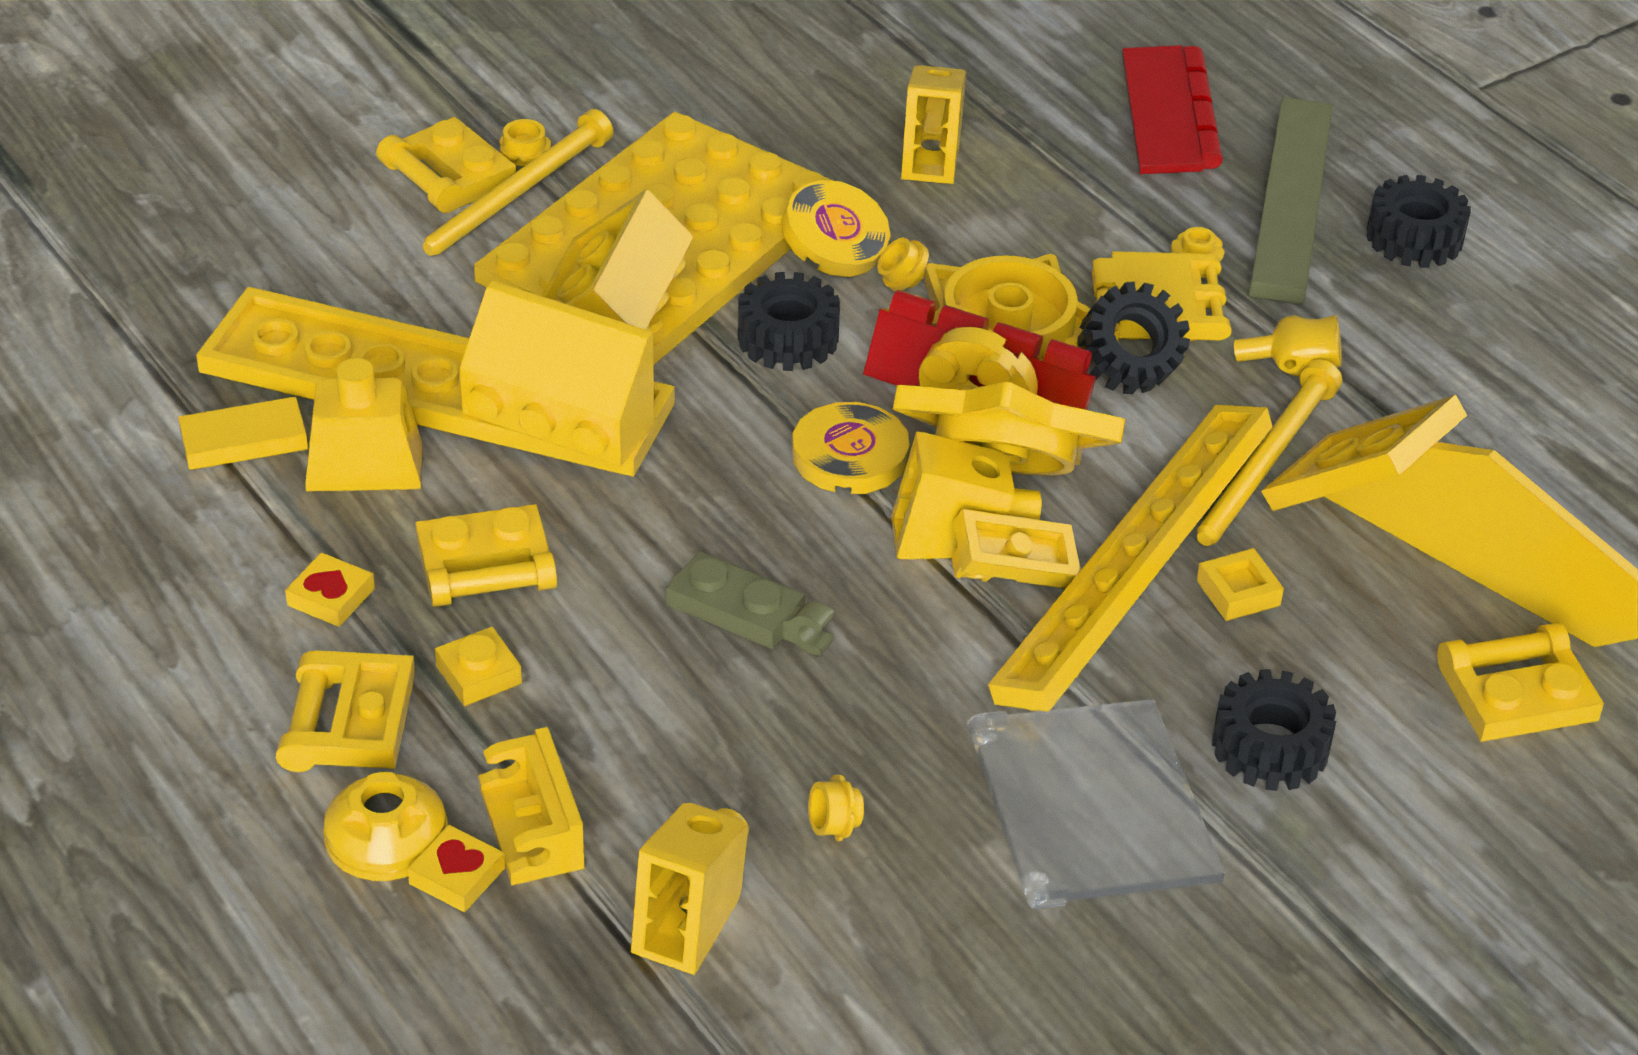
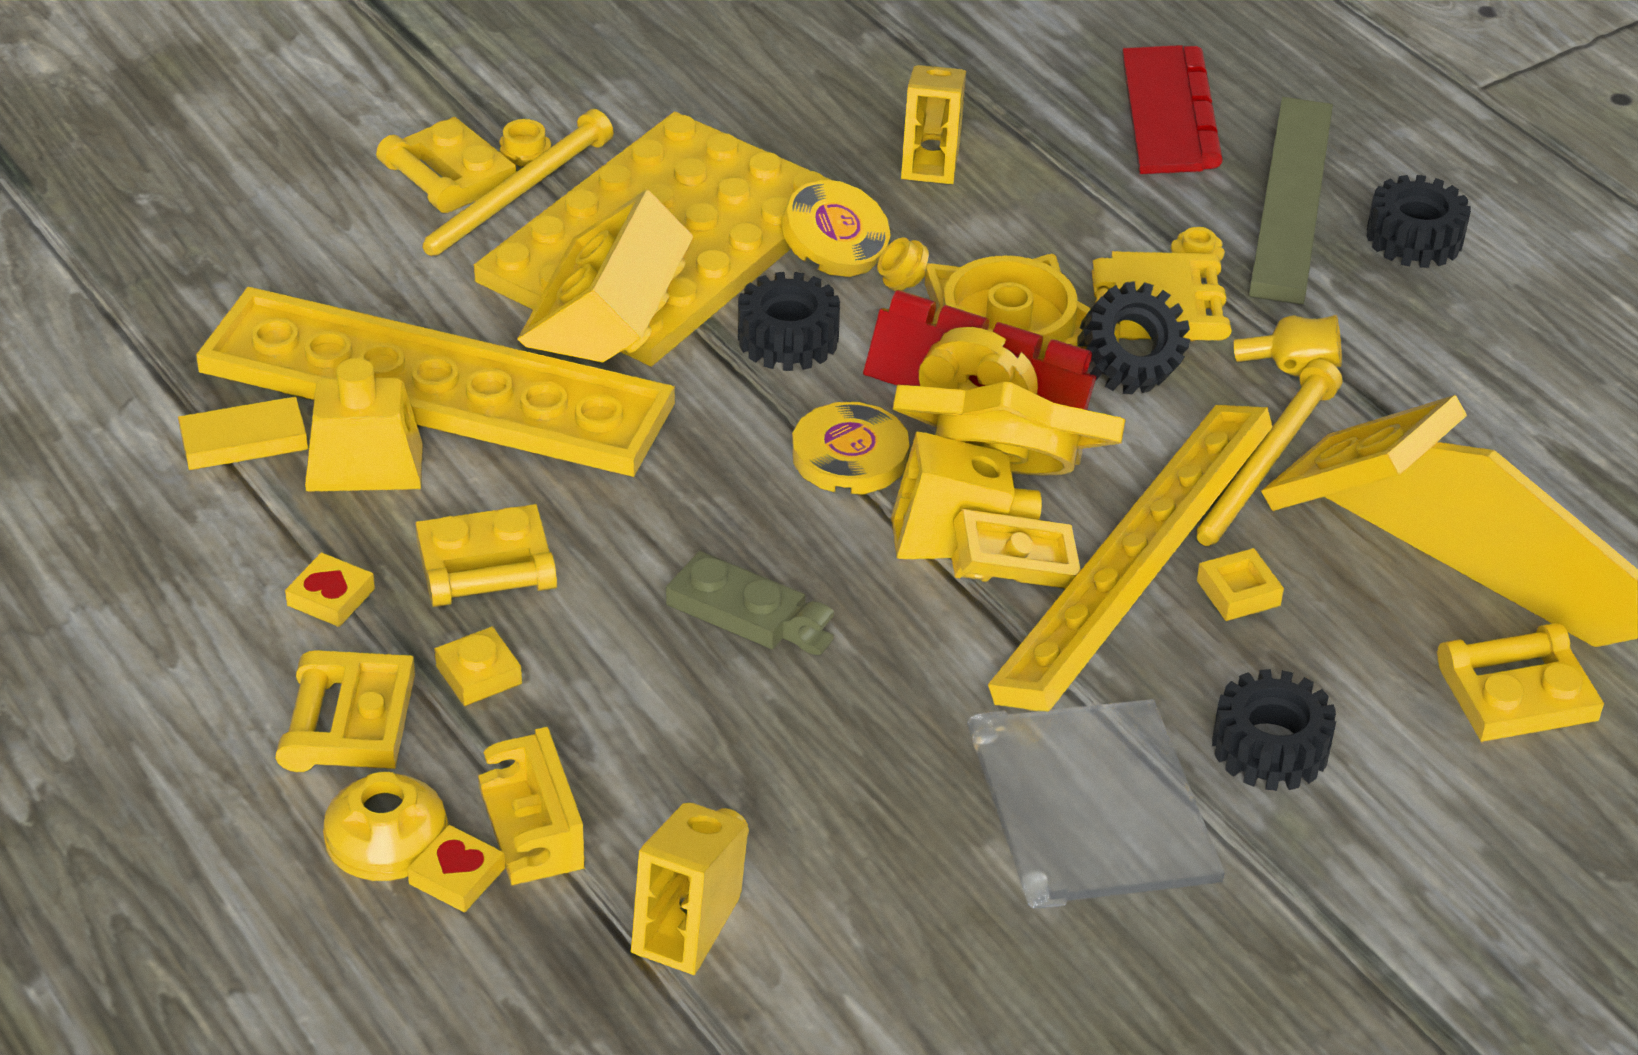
yellow slope [460,280,654,467] -> none
yellow plate [808,774,864,841] -> none

